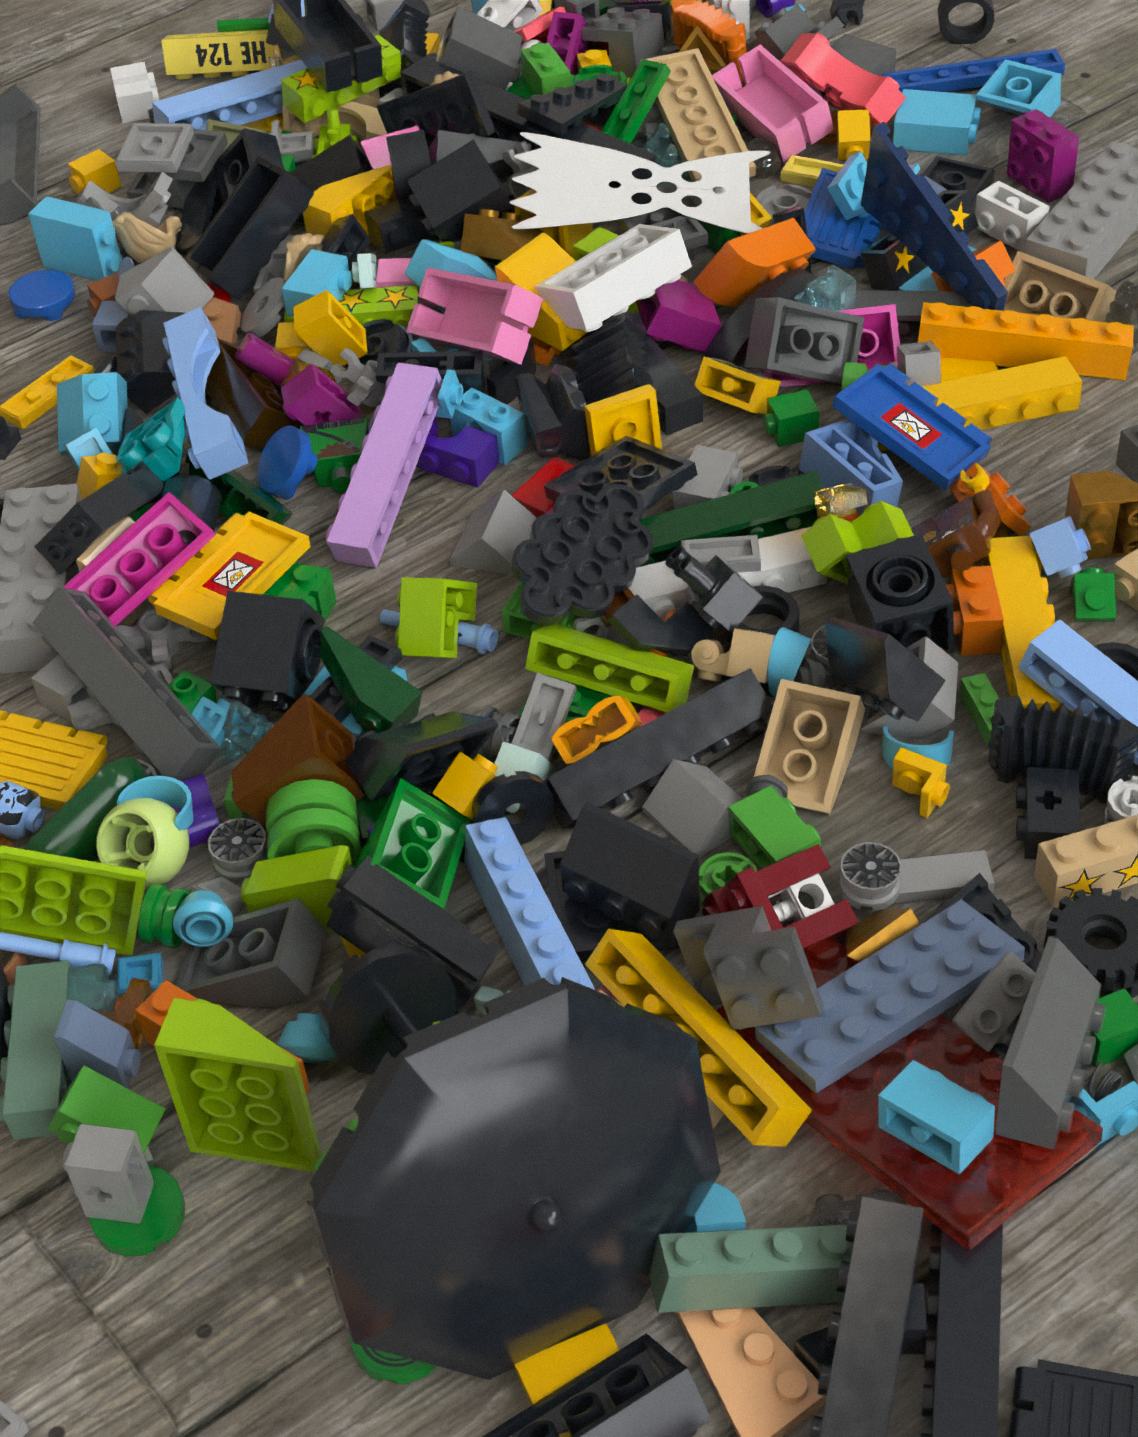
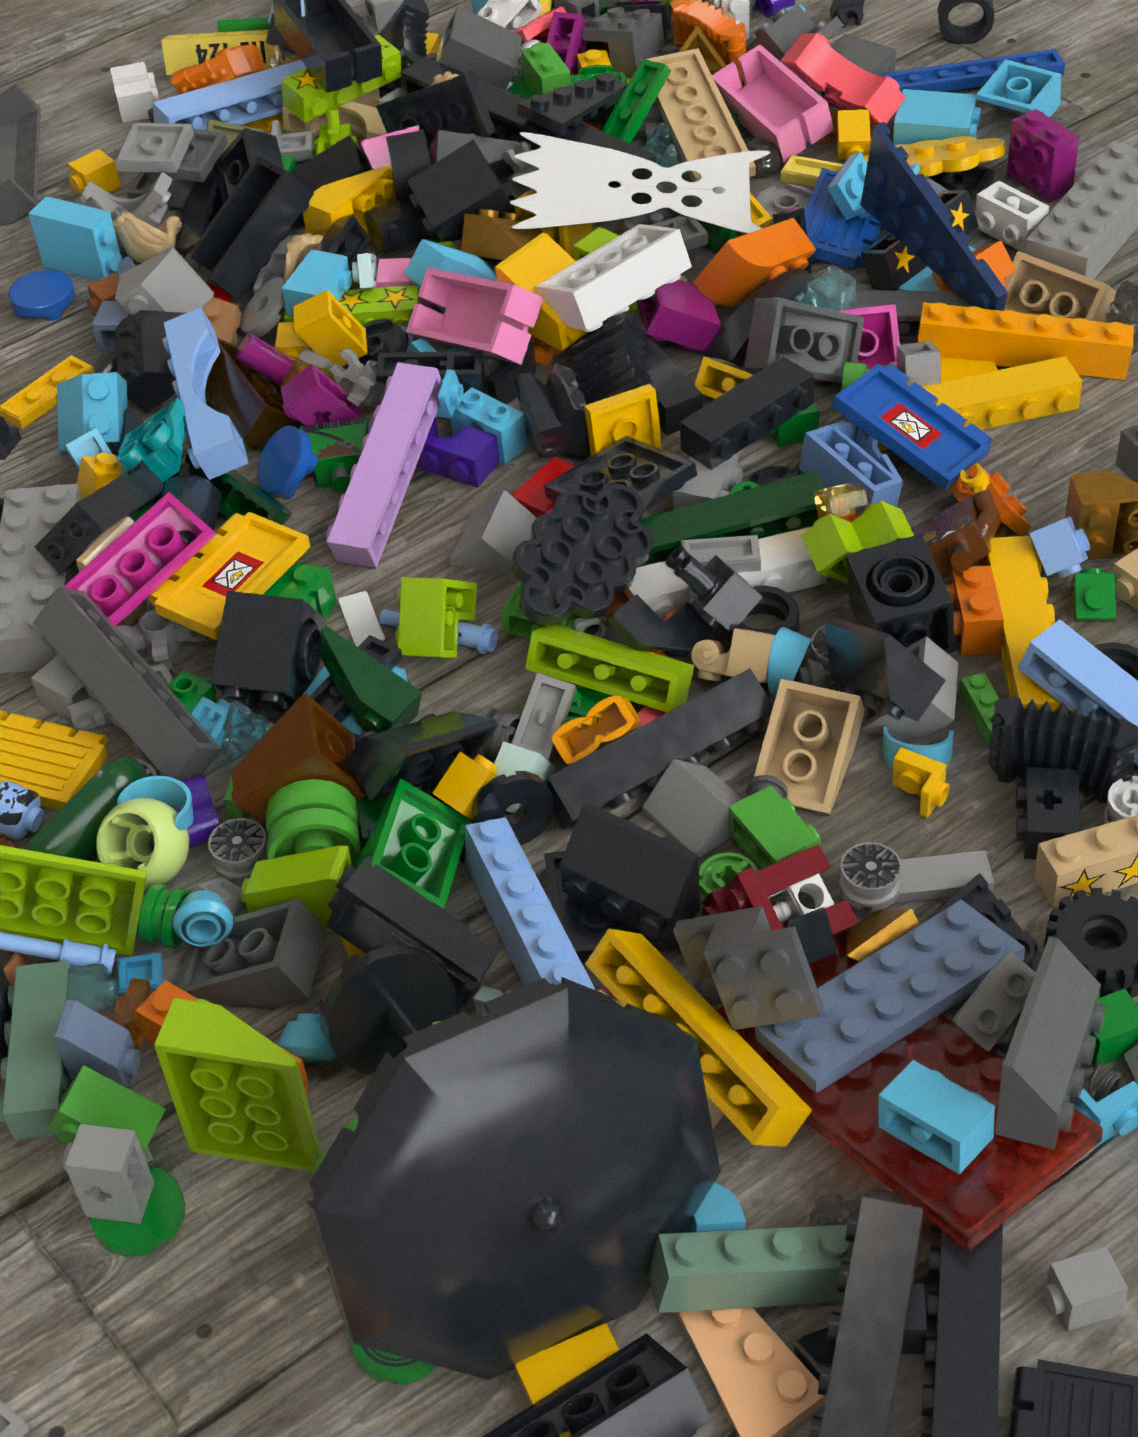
none -> orange piece [171,44,264,94]
none -> white sticker [339,591,385,647]
none -> black brick [680,356,814,470]
none -> black slope [782,907,837,965]
none -> yellow plate [864,136,1006,177]
none -> light grey brick [1043,1246,1129,1332]

